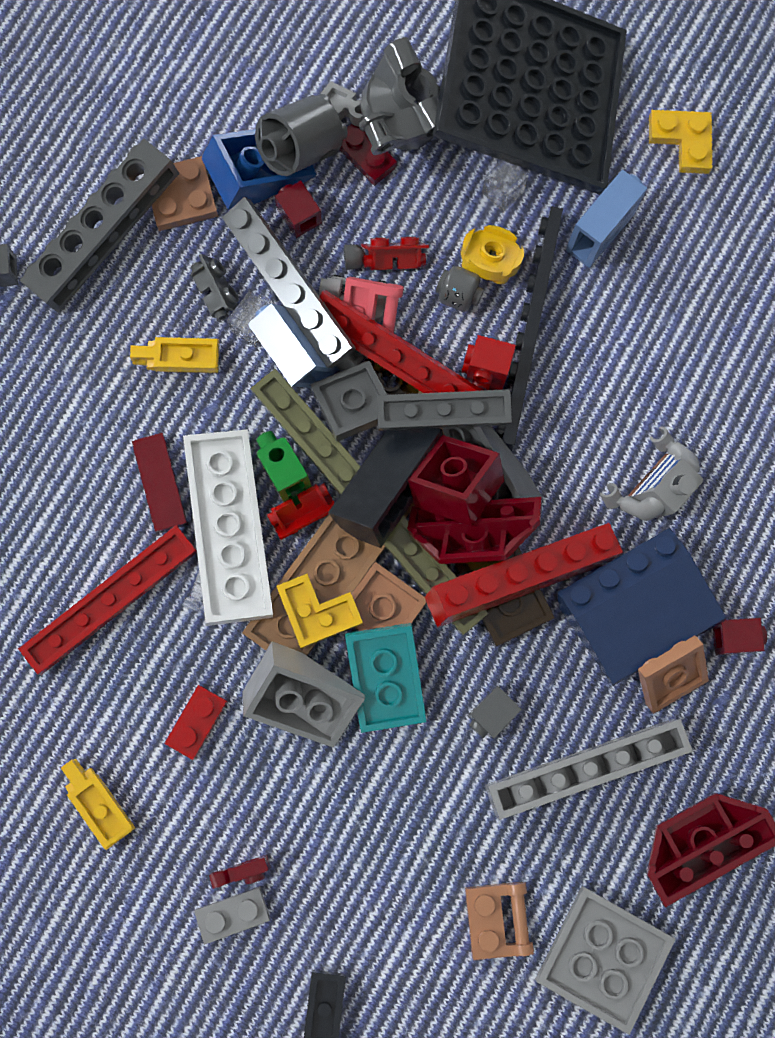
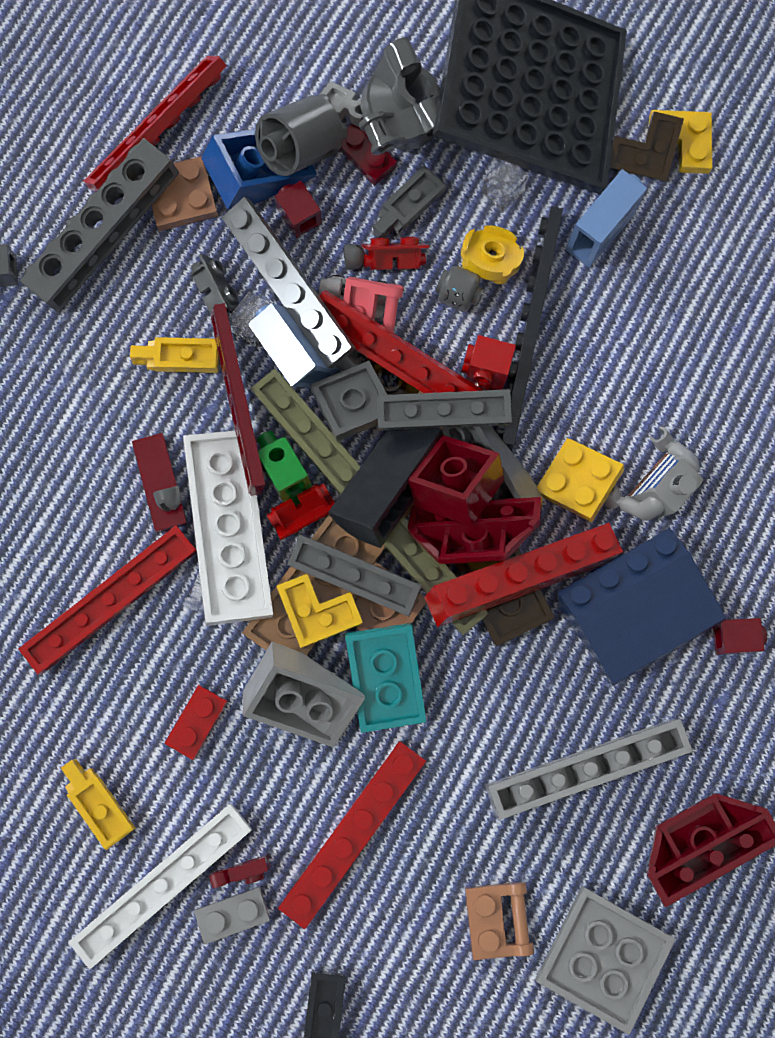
dark grey brick [467,686,522,739] -> none
nougat plate [638,636,709,714] -> none
none -> white plate [68,803,253,970]
none -> red plate [83,56,227,192]
none -> dark grey hinge [153,486,181,512]
none -> dark red tile [211,303,265,496]
none -> red plate [278,741,426,930]
none -> dark grey plate [287,534,423,617]
none -> dark grey hinge [372,165,447,238]
none -> yellow plate [537,438,624,522]
none -> dark brown plate [610,111,684,181]

